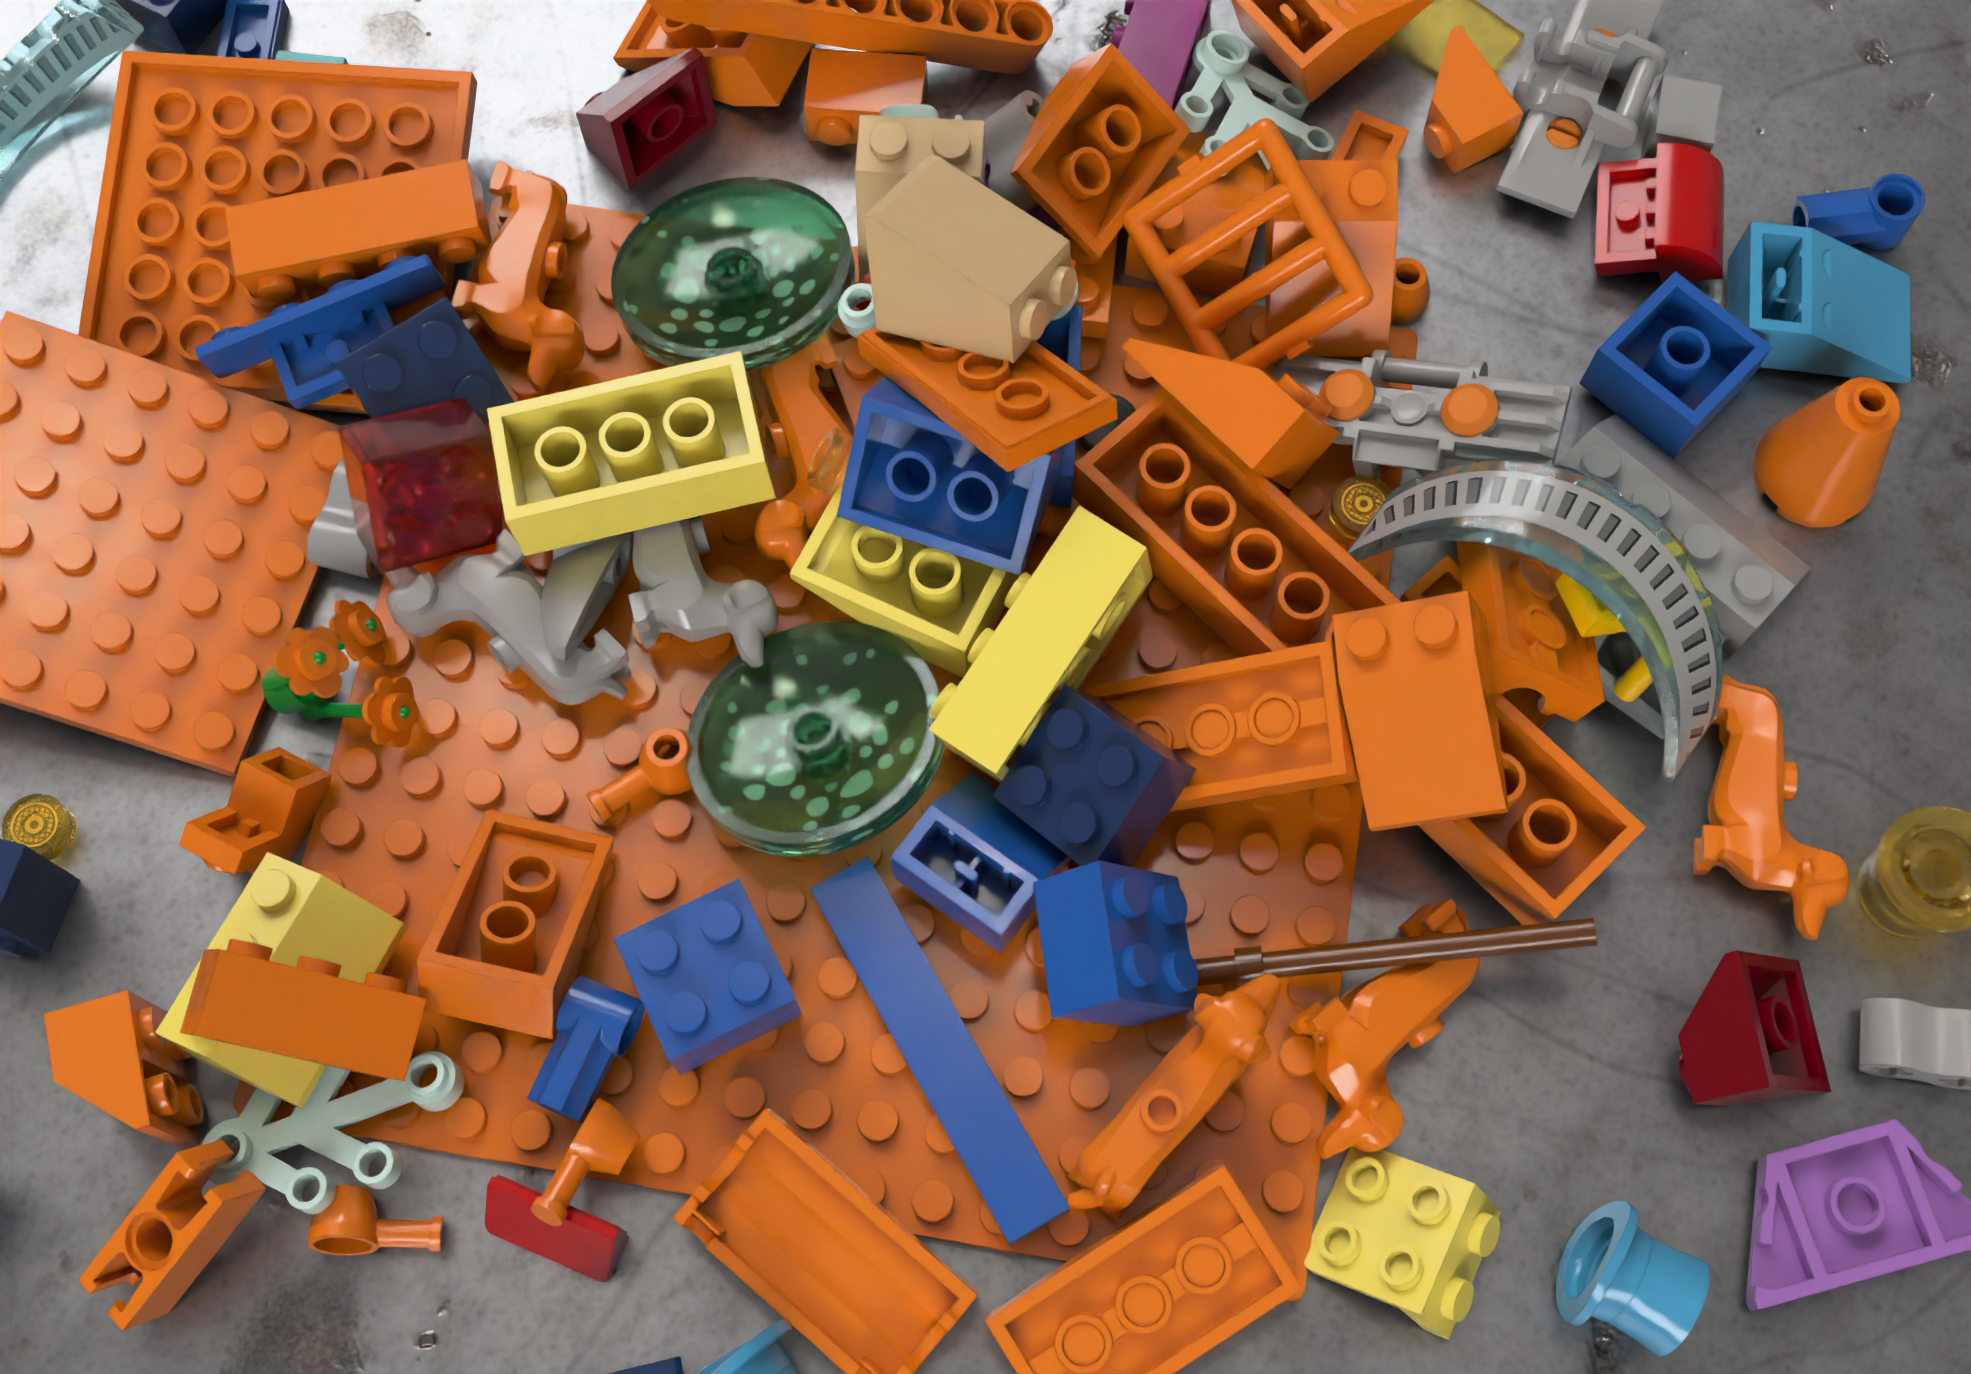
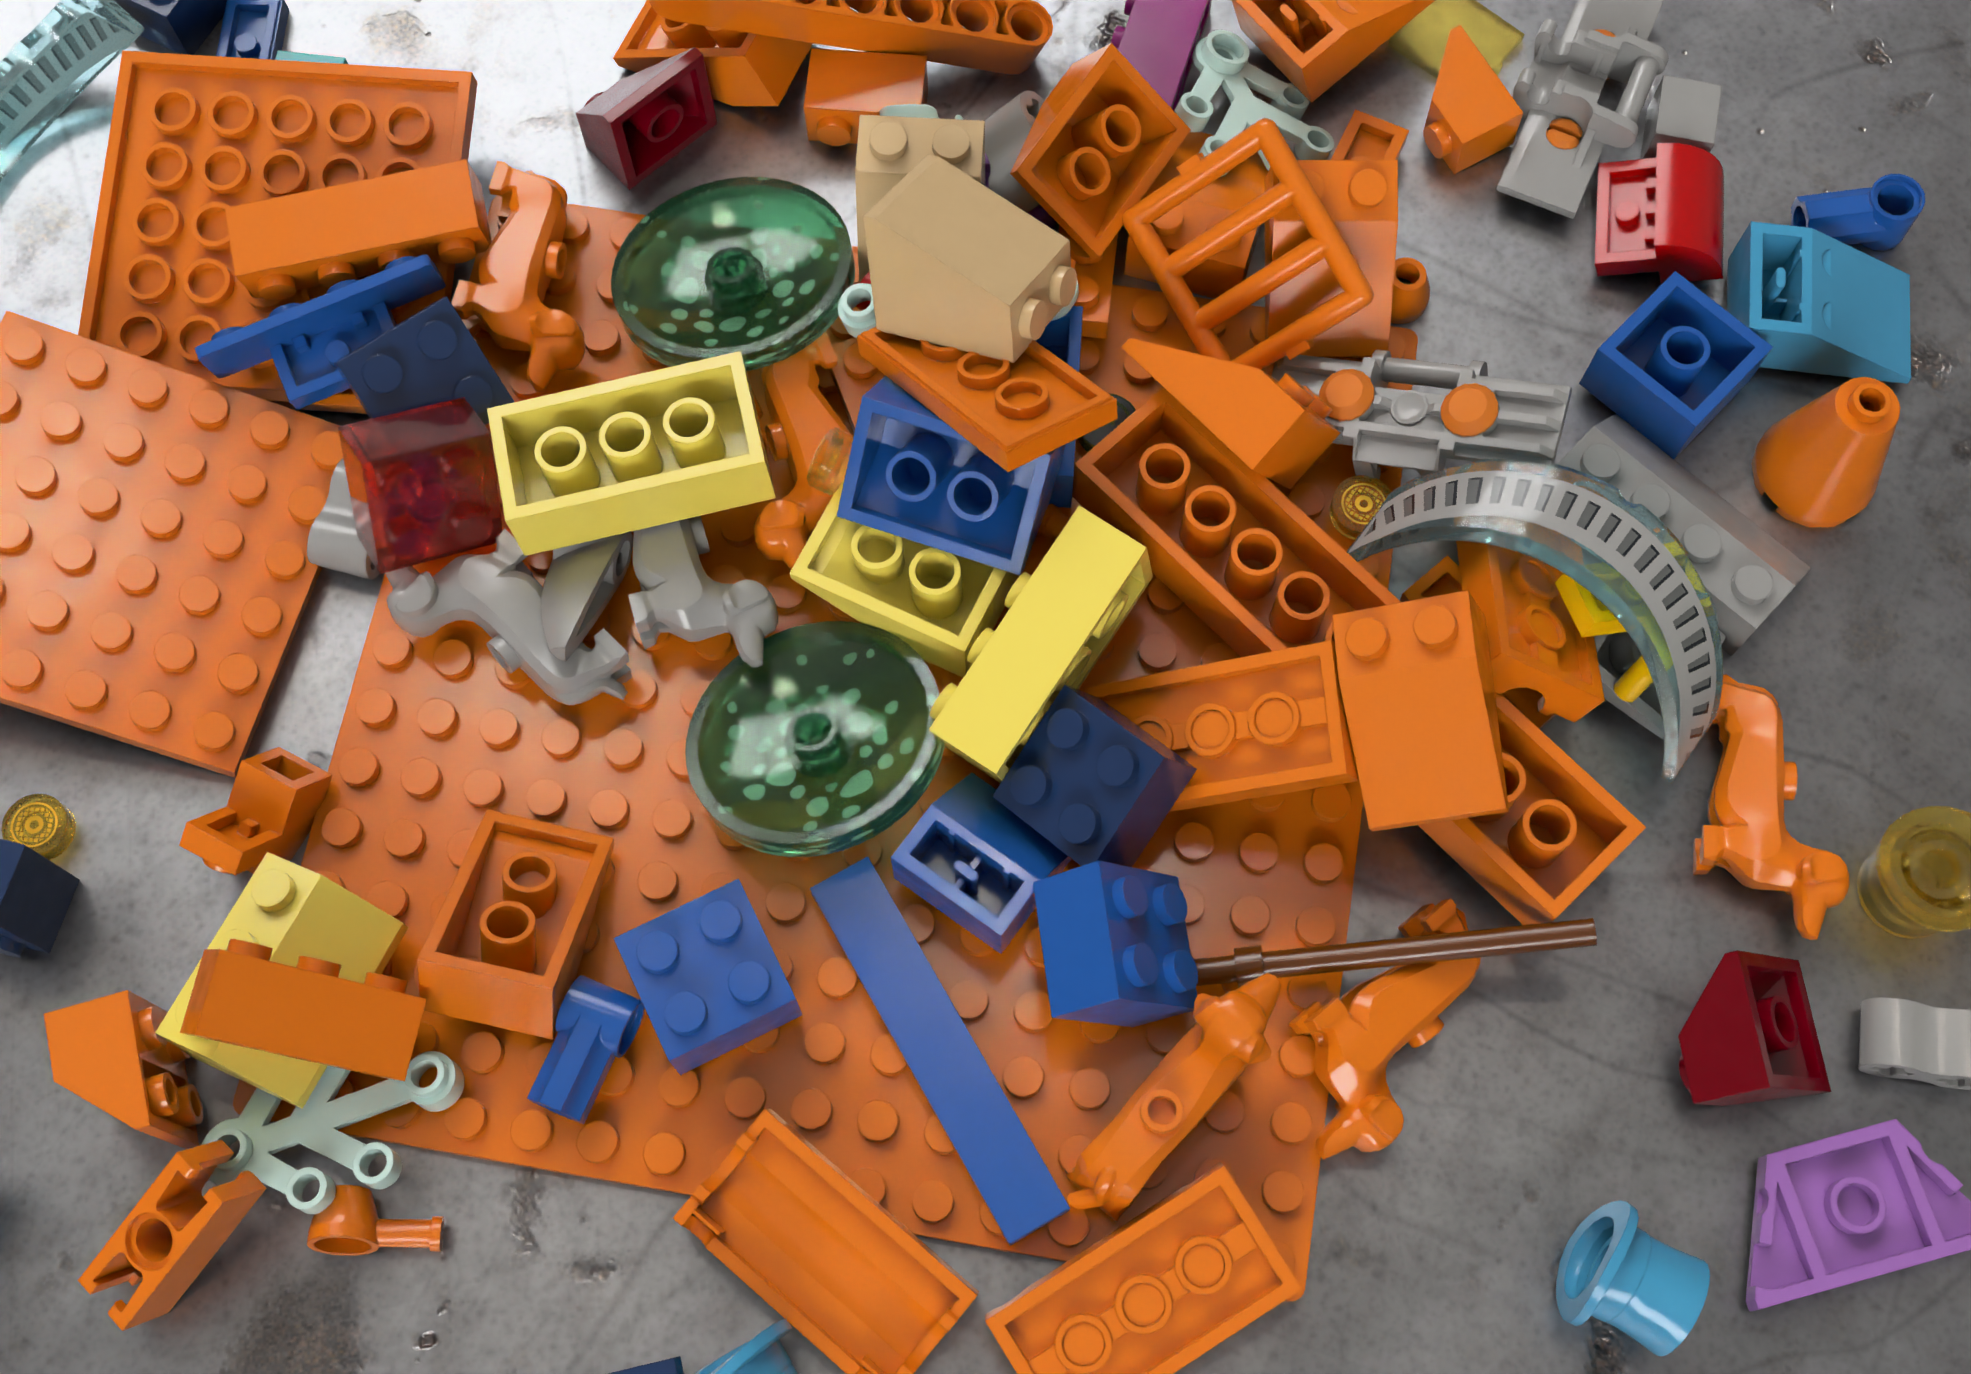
orange plant [261,599,419,748] -> none
red slope [485,1174,629,1282] -> none
orange bar [530,1098,640,1226] -> none
orange bar [586,728,705,822] -> none
light yellow bracket [1304,1146,1501,1340] -> none

